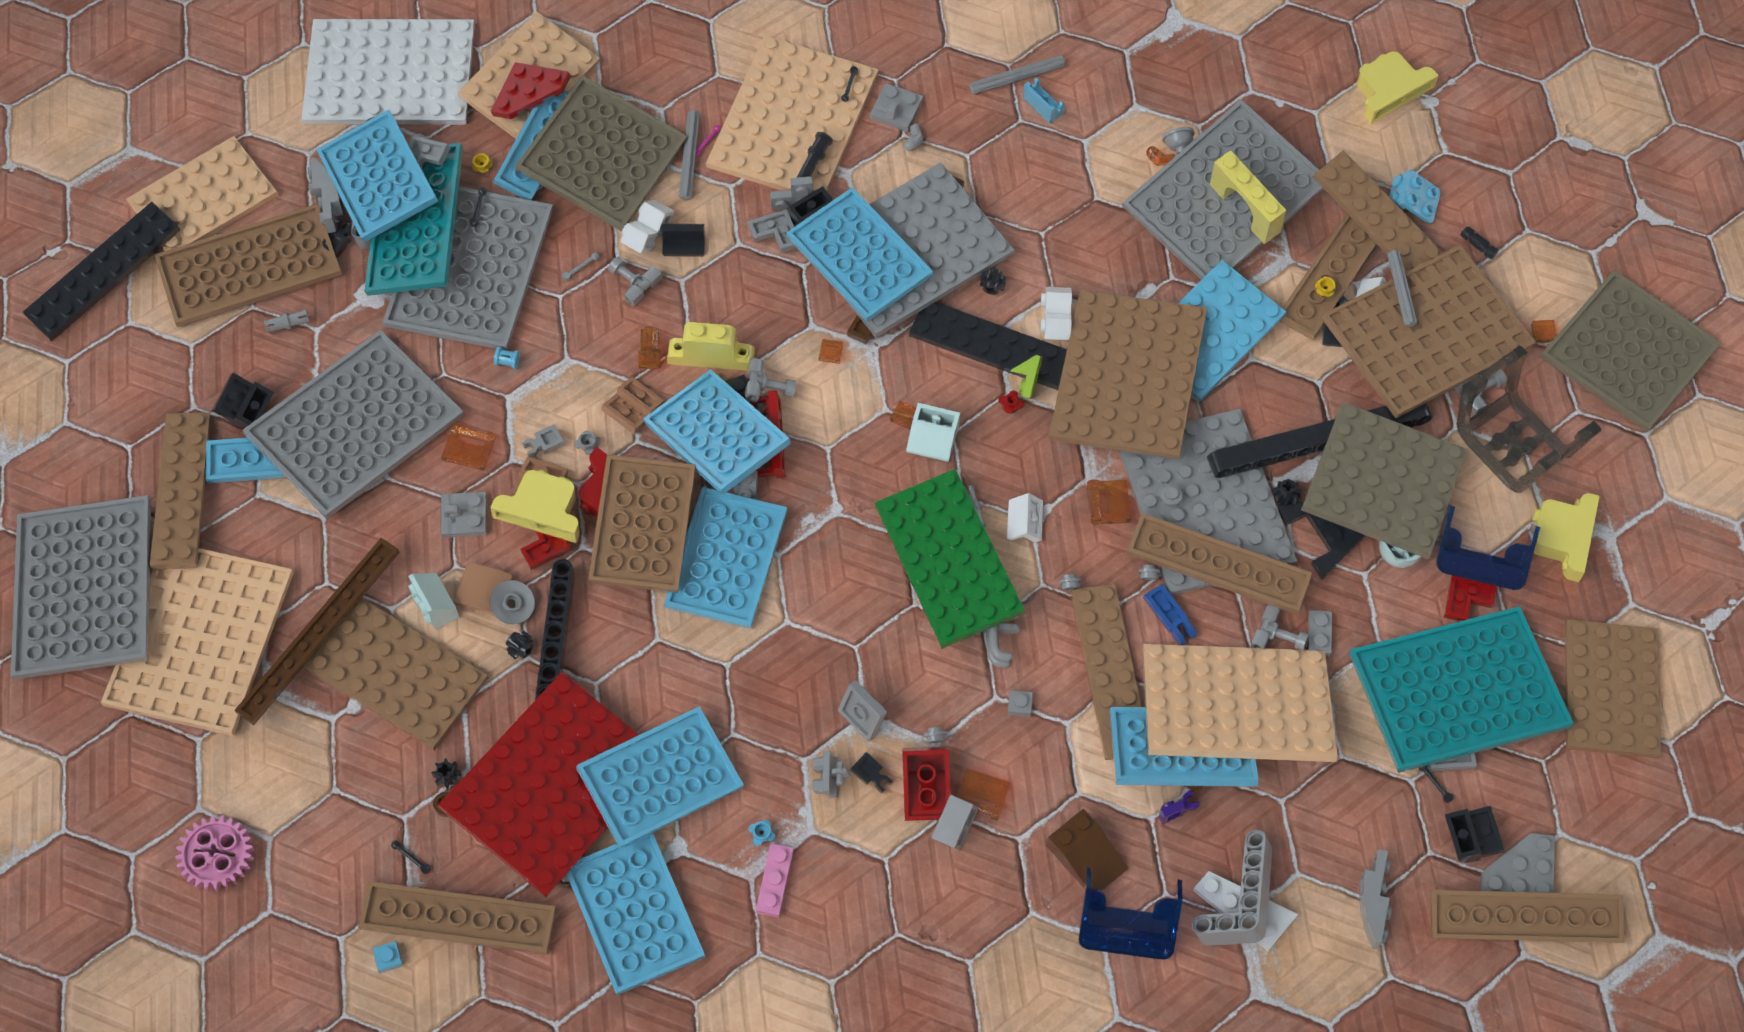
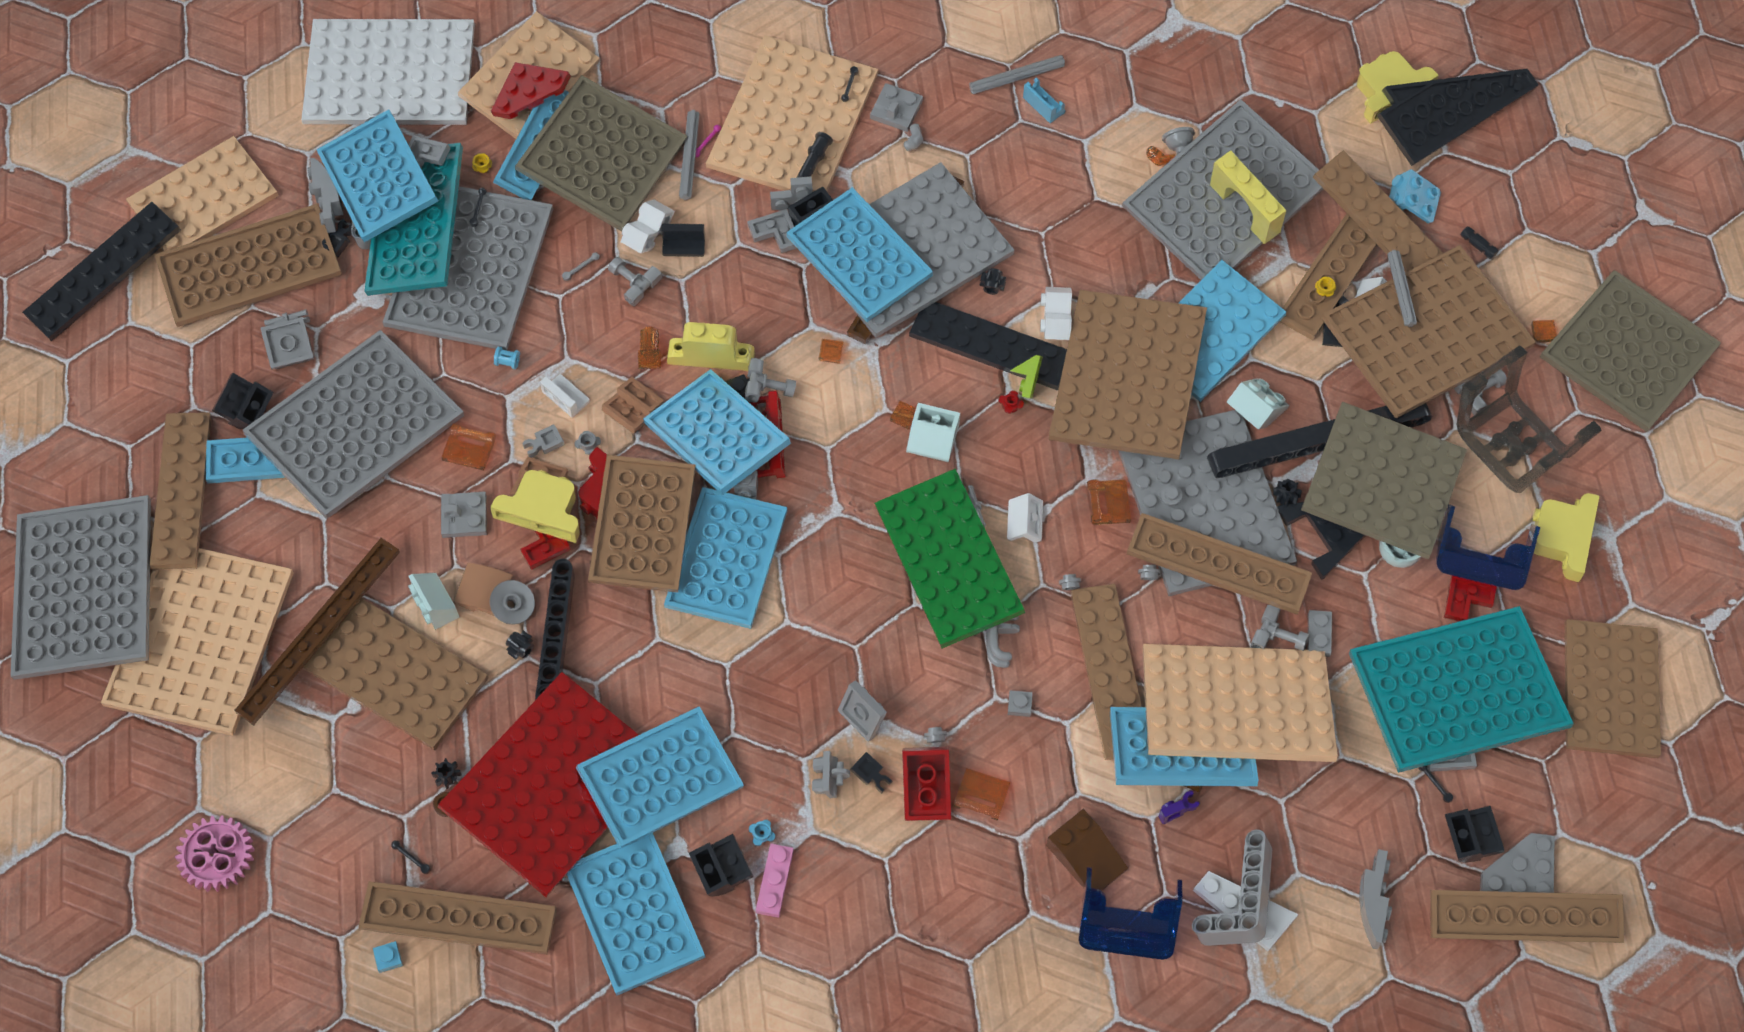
light grey hinge [931,795,979,850] -> none
blue hinge [1143,584,1197,645] -> none
none -> light grey hinge [260,317,314,370]
none -> white panel [540,374,590,418]
none -> black brick [689,834,754,897]
none -> light aqua slope [1227,378,1290,430]
none -> black wing [1377,69,1539,166]

